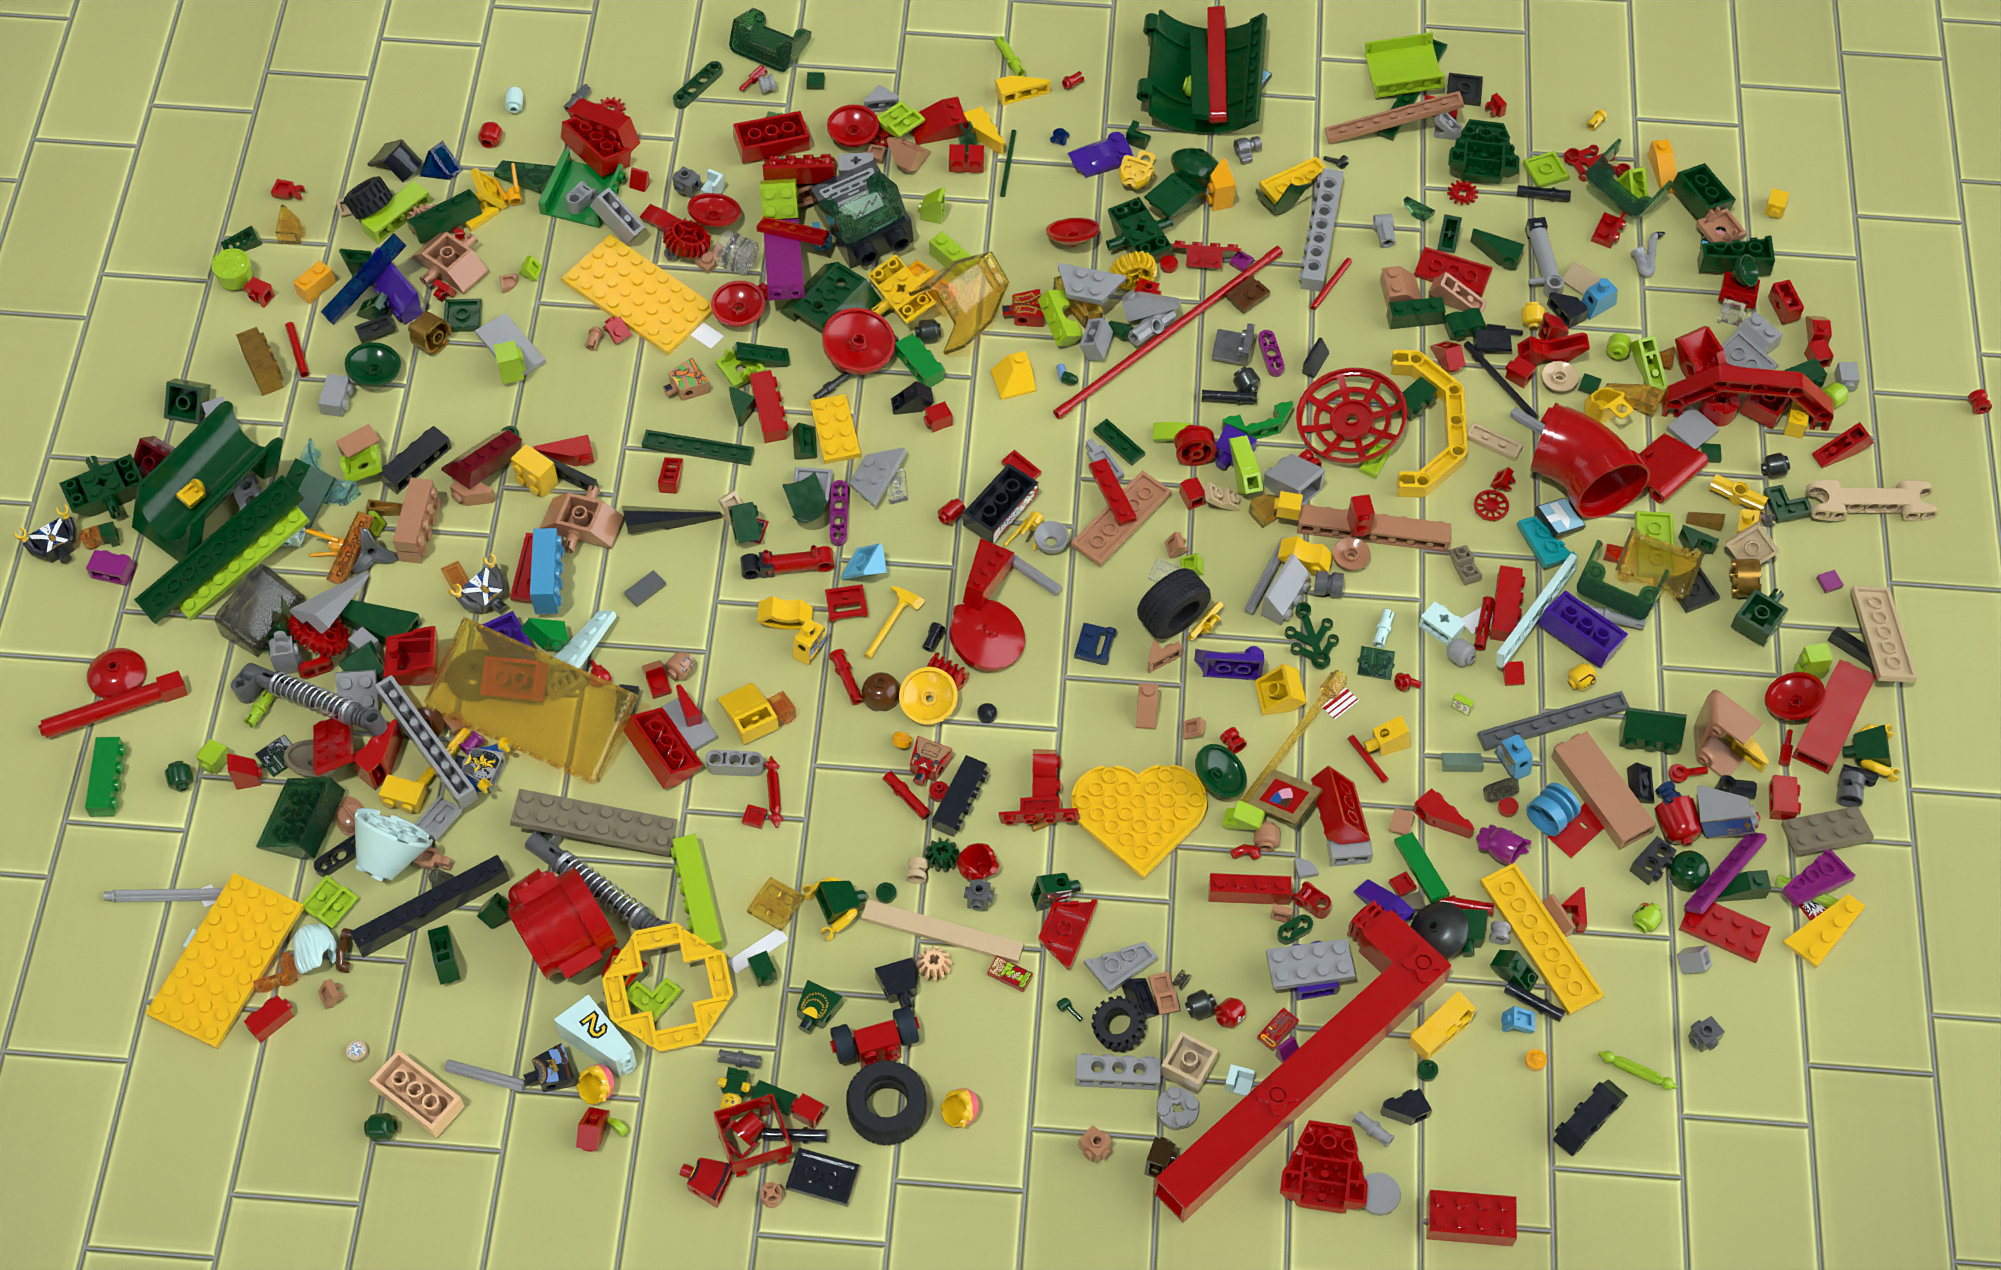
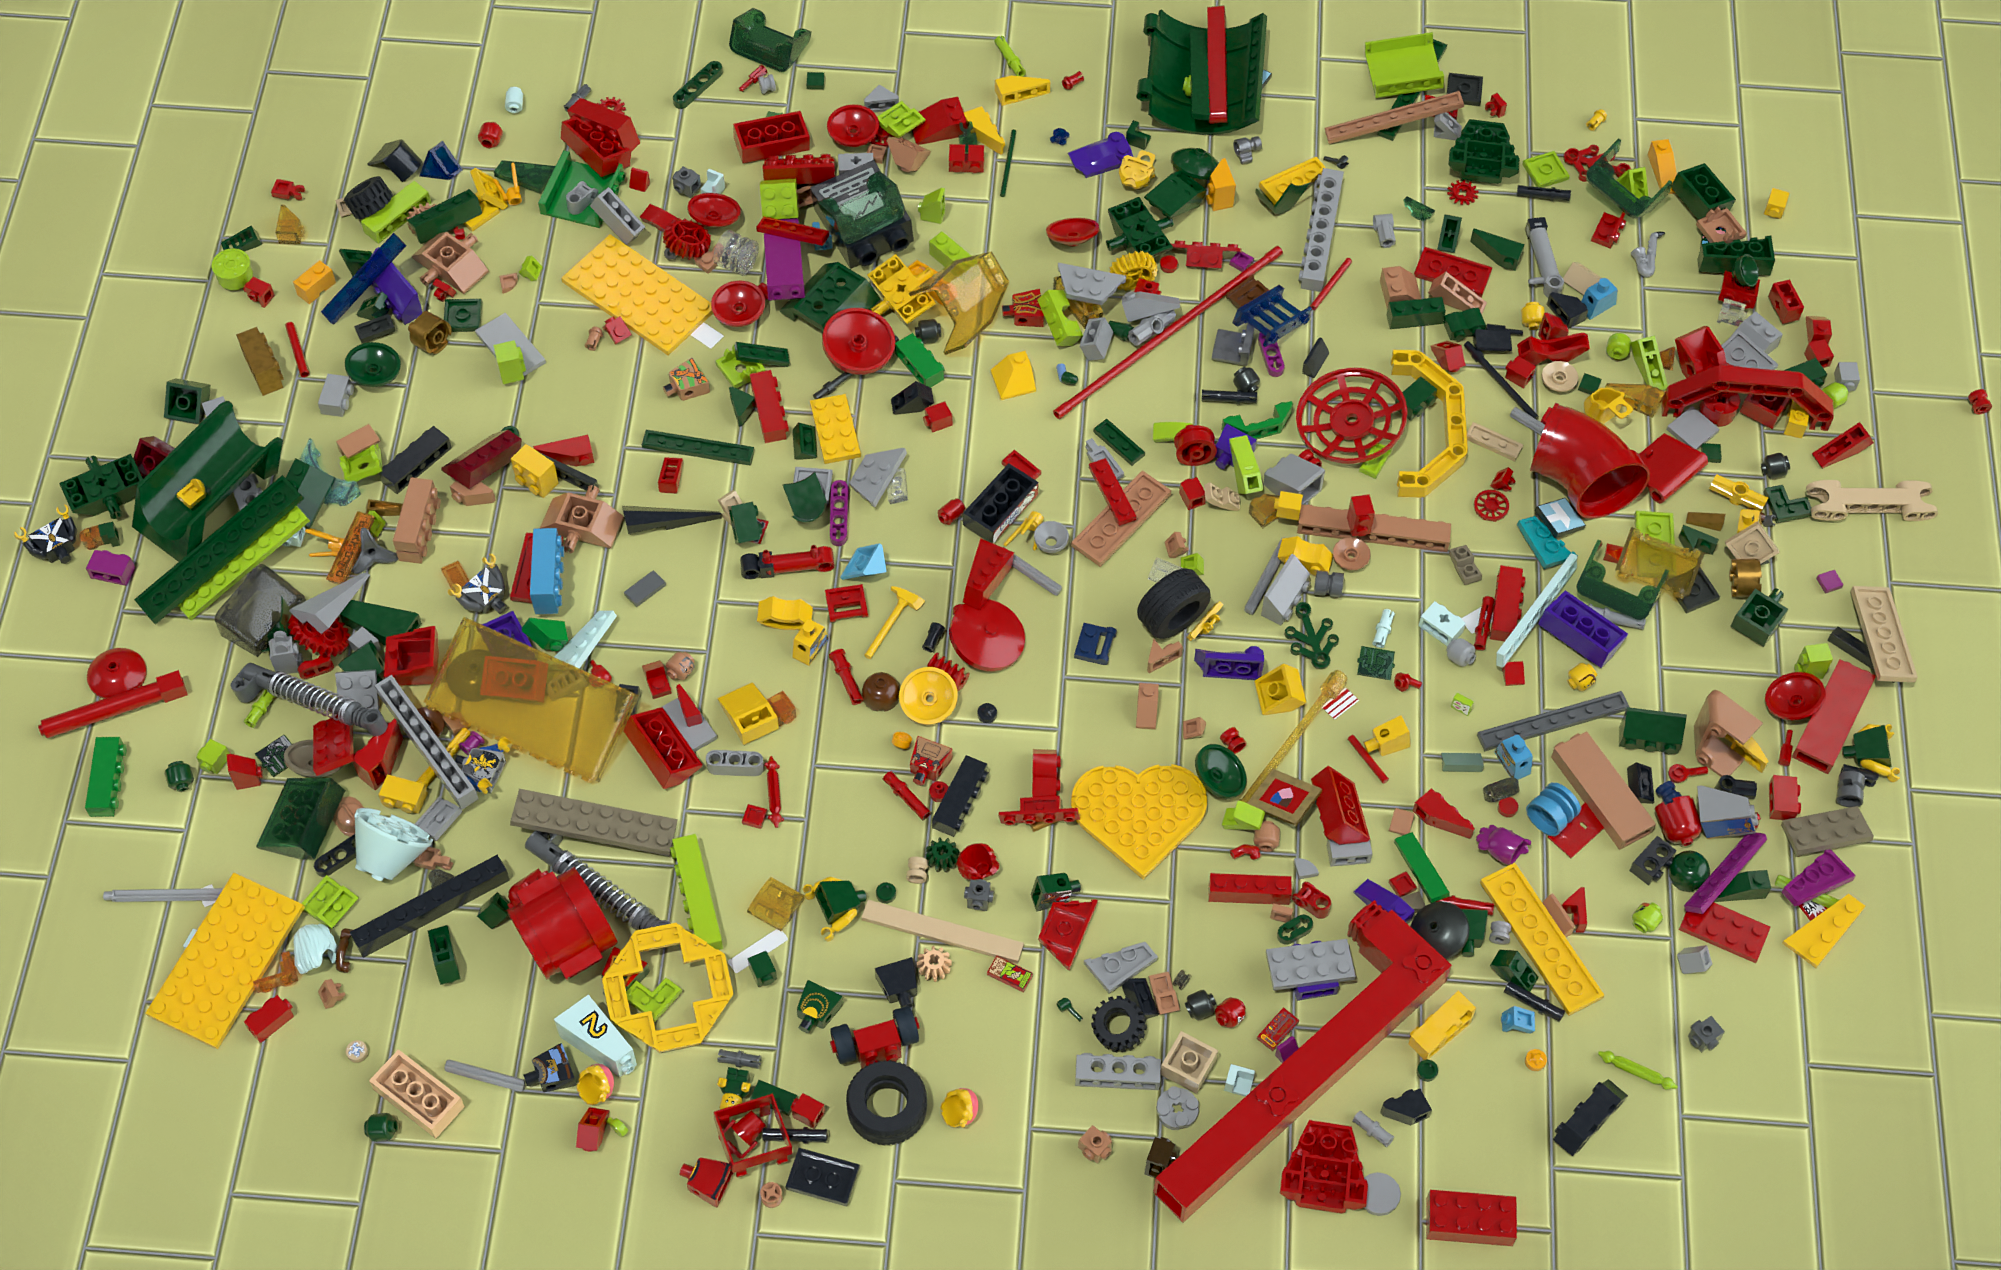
none -> clear blue fence [1232,285,1312,347]

